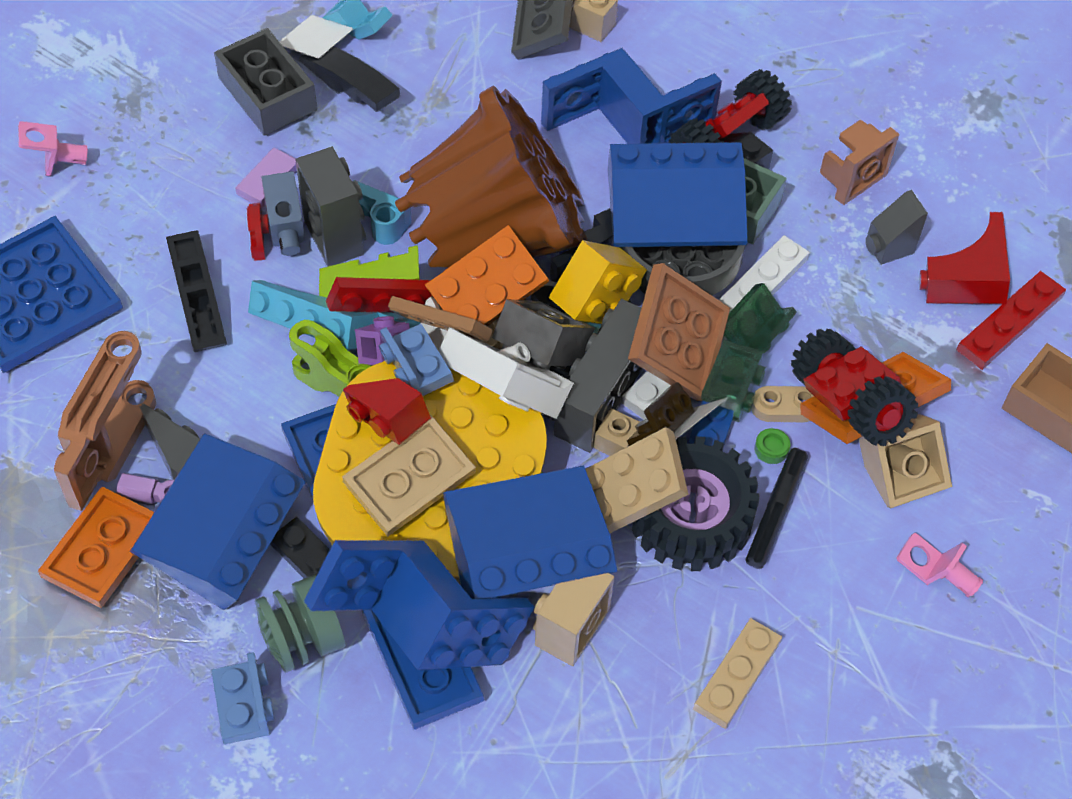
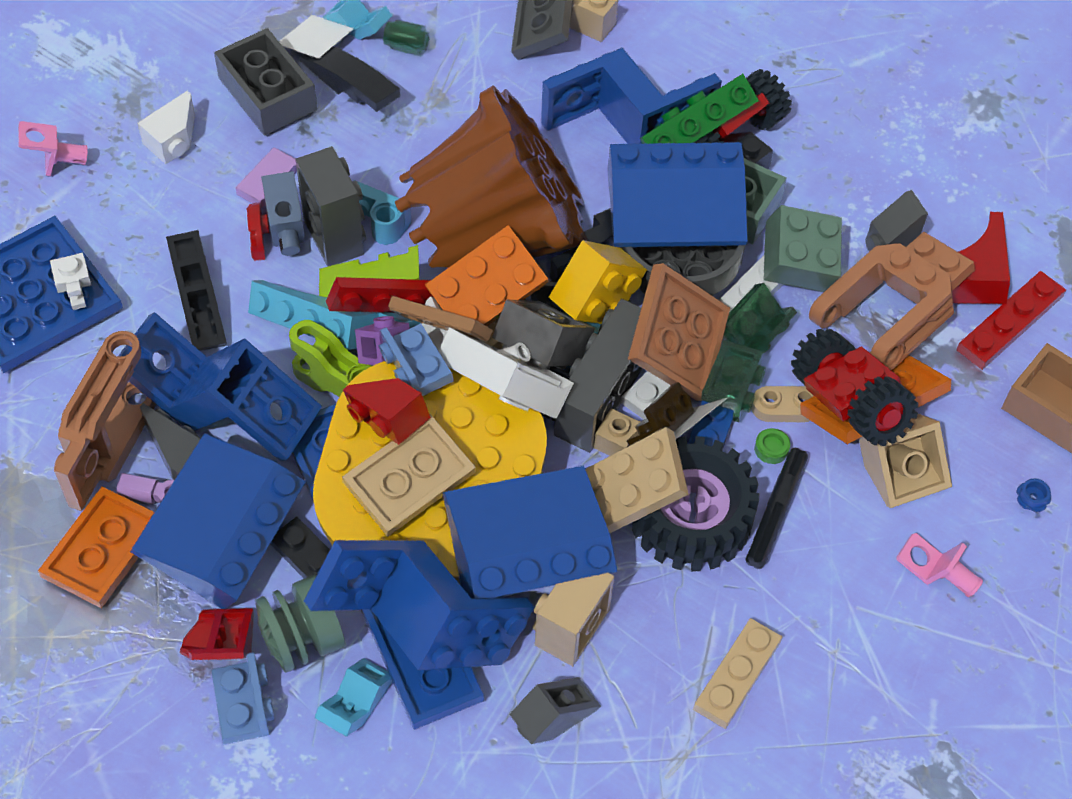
nougat panel [820,120,899,206] -> none
none -> white plate [50,253,91,310]
none -> blue bracket [118,312,322,462]
none -> white slope [138,91,195,164]
none -> red slope [180,608,254,660]
none -> medium azure slope [314,658,393,737]
none -> clear green brick [383,19,430,55]
none -> dark grey slope [509,677,601,745]
none -> green bracket [640,74,759,144]
none -> sand green brick [764,205,842,292]
none -> nougat plate [809,231,975,370]
none -> blue plate [1016,479,1051,512]

